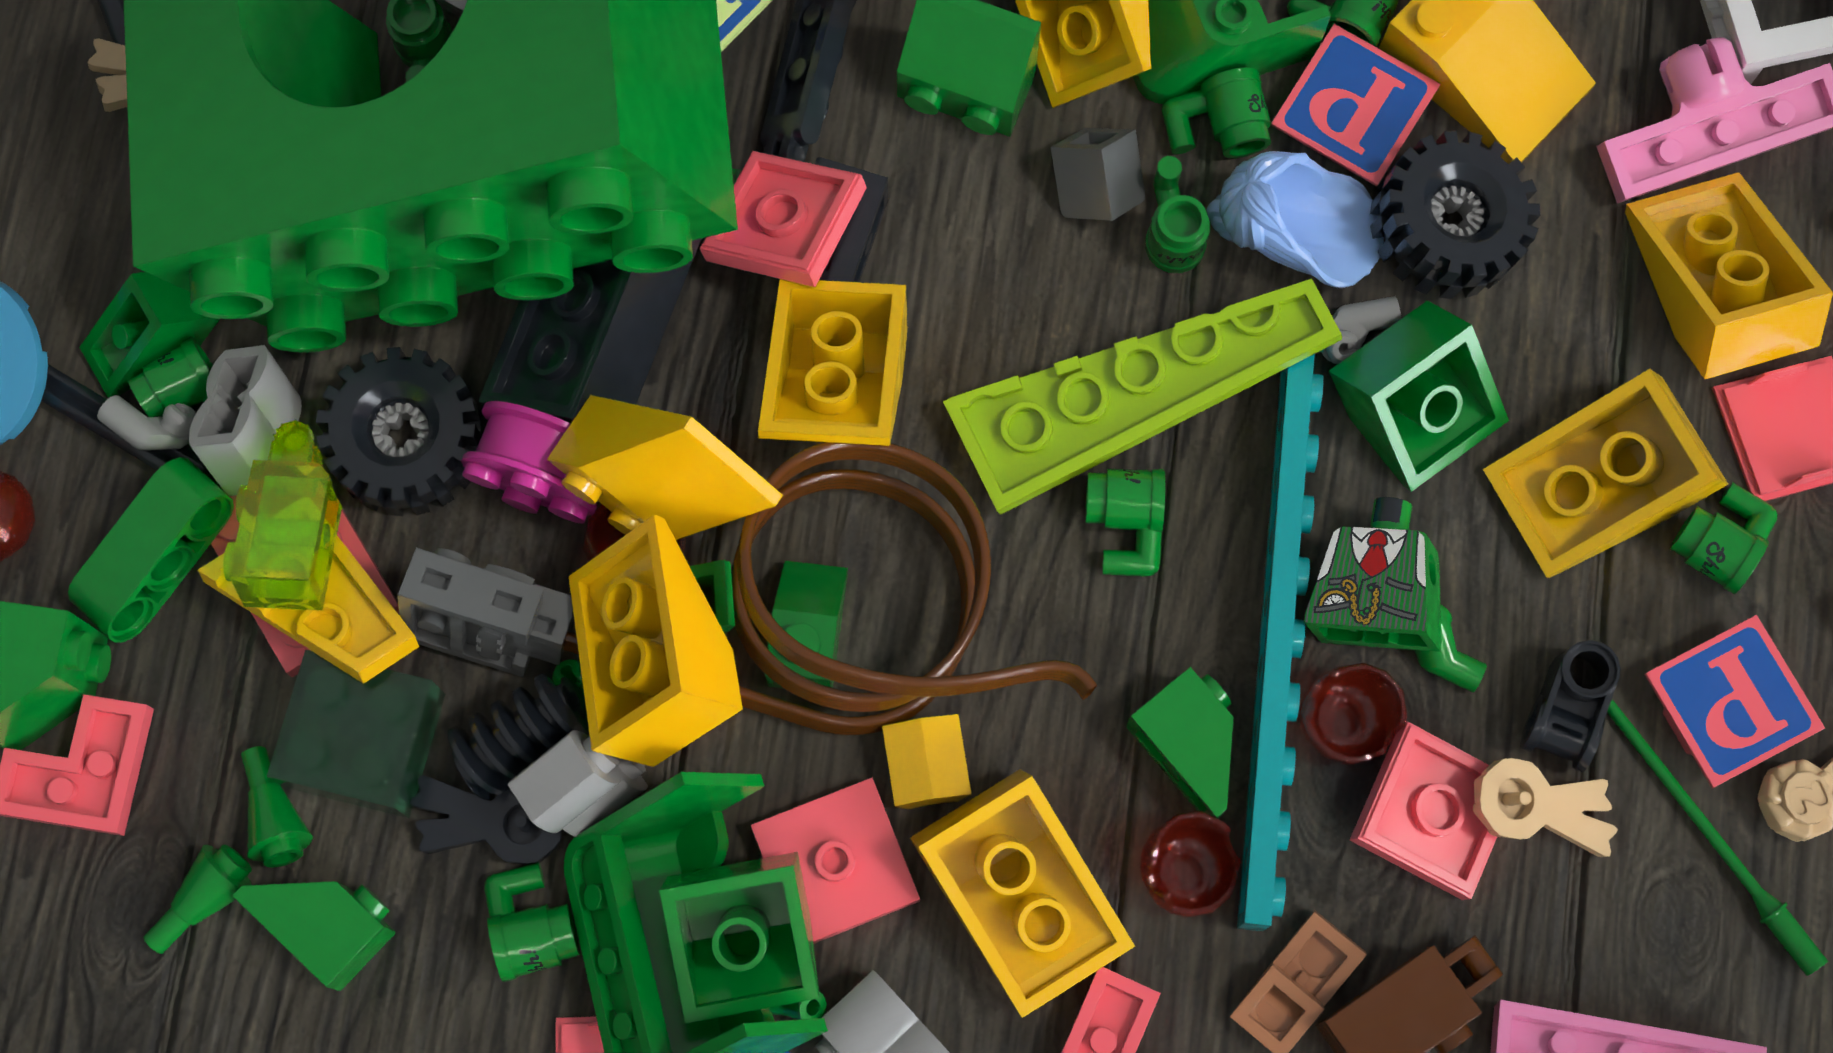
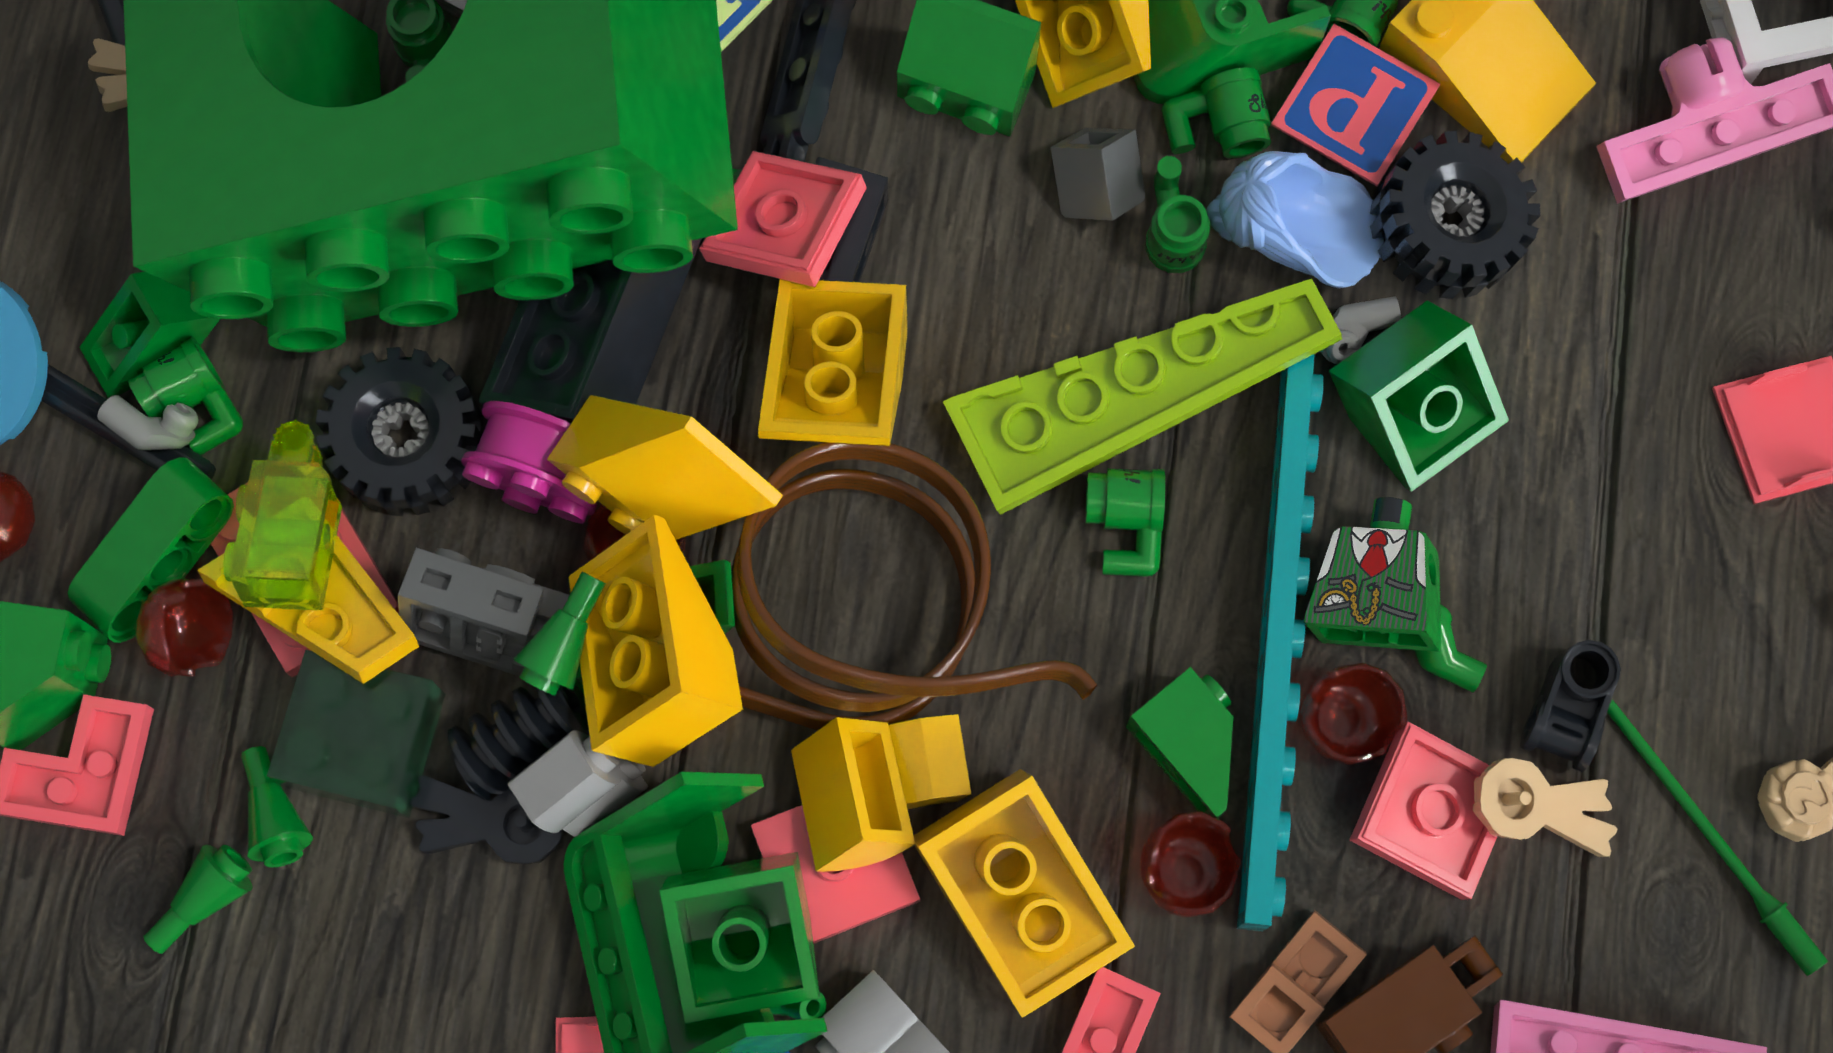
light grey brick [189,345,302,496] -> none
green slope [232,881,396,991] -> none
green piece [484,863,580,982] -> none
green slope [764,560,848,689] -> none
yellow slope [1483,369,1728,578] -> none
yellow slope [1625,172,1833,379] -> none
piece [1644,615,1825,788] -> none
green piece [1669,482,1778,595] -> none
none -> clear red hair [136,579,233,677]
none -> green cone [513,571,606,696]
none -> yellow brick [791,717,915,872]

